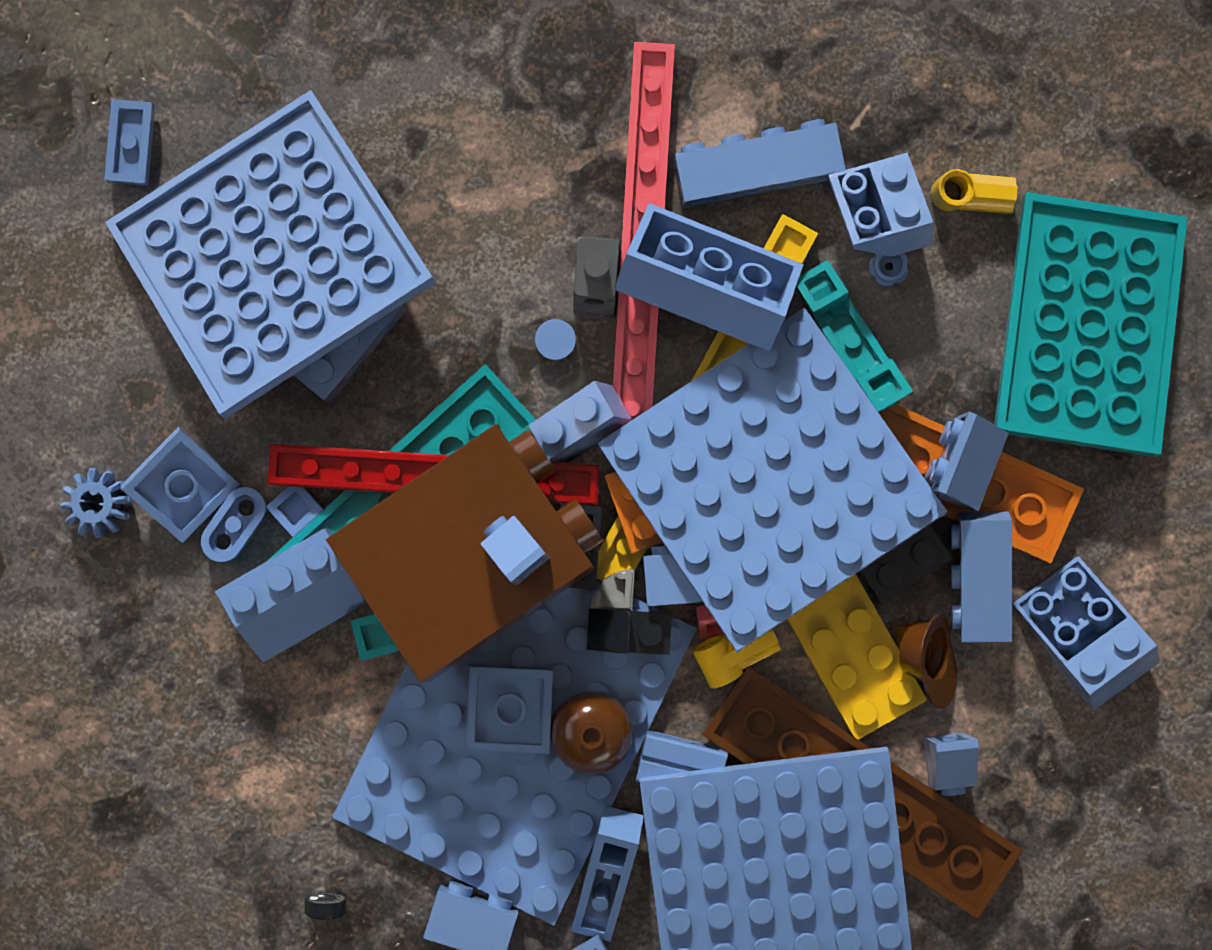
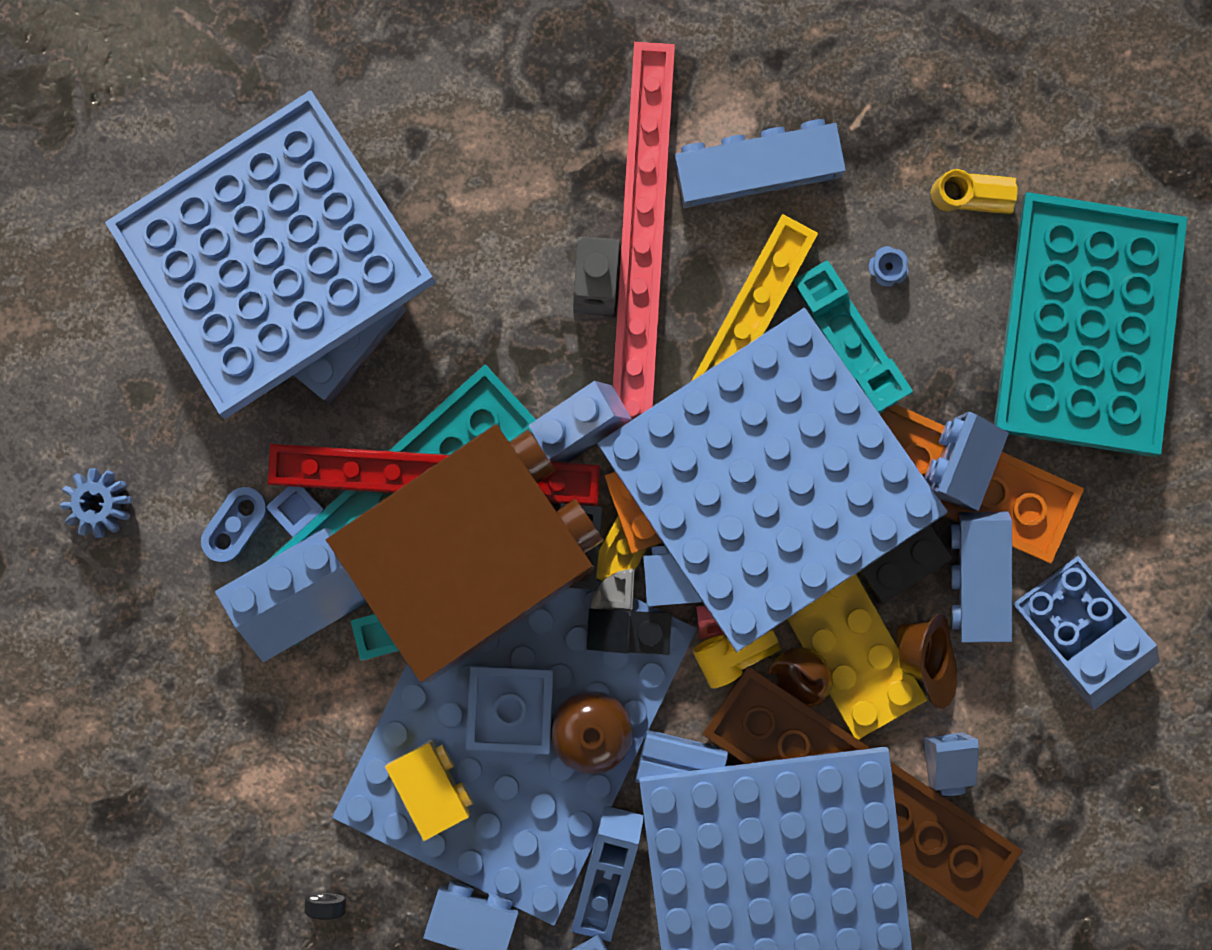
medium blue plate [104,99,155,186] -> none
medium blue plate [121,427,240,543] -> none
slope [480,516,550,585] -> none
medium blue tile [535,319,576,361] -> none
medium blue brick [614,203,804,351] -> none
medium blue slope [828,152,934,256] -> none
none -> yellow brick [385,739,473,841]
none -> reddish brown hair [768,647,833,707]

